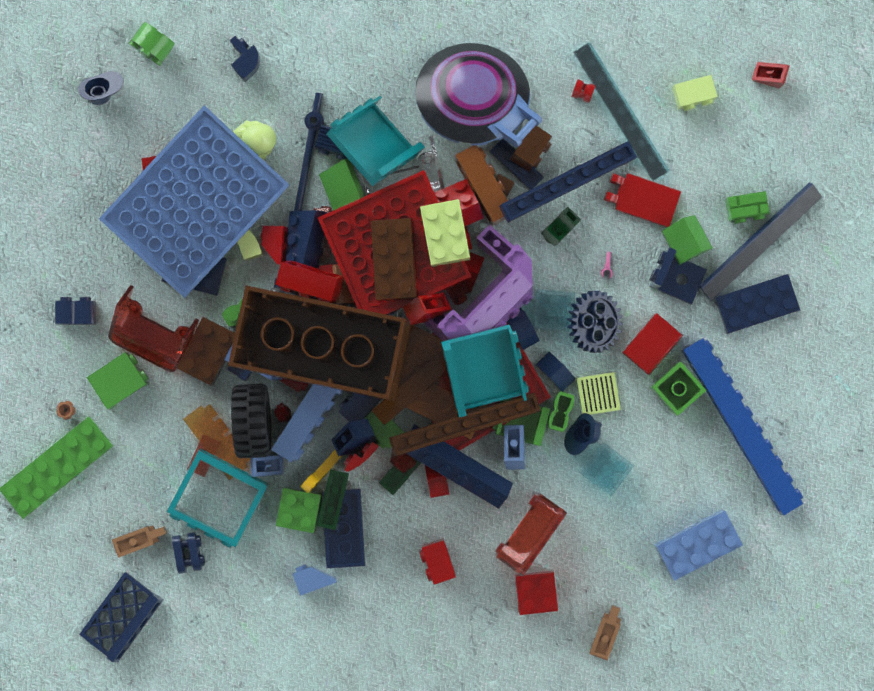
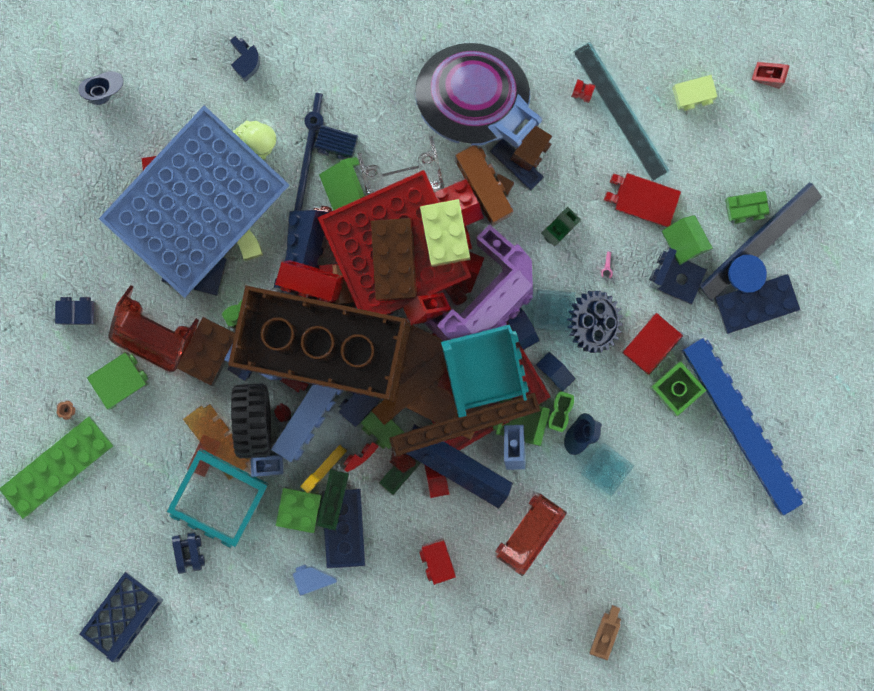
medium nougat hinge [112,525,167,558] -> none
bright green brick [128,22,175,66] -> none
red slope [260,226,288,265] -> none
teal panel [327,96,425,187] -> none
dark blue brick [331,418,375,457] -> none
dark blue tile [499,141,637,223] -> none
red brick [515,571,558,615] -> none
yellowish green tile [576,372,621,415] -> none
medium blue brick [654,510,743,581] -> none
none -> blue tile [728,255,767,293]

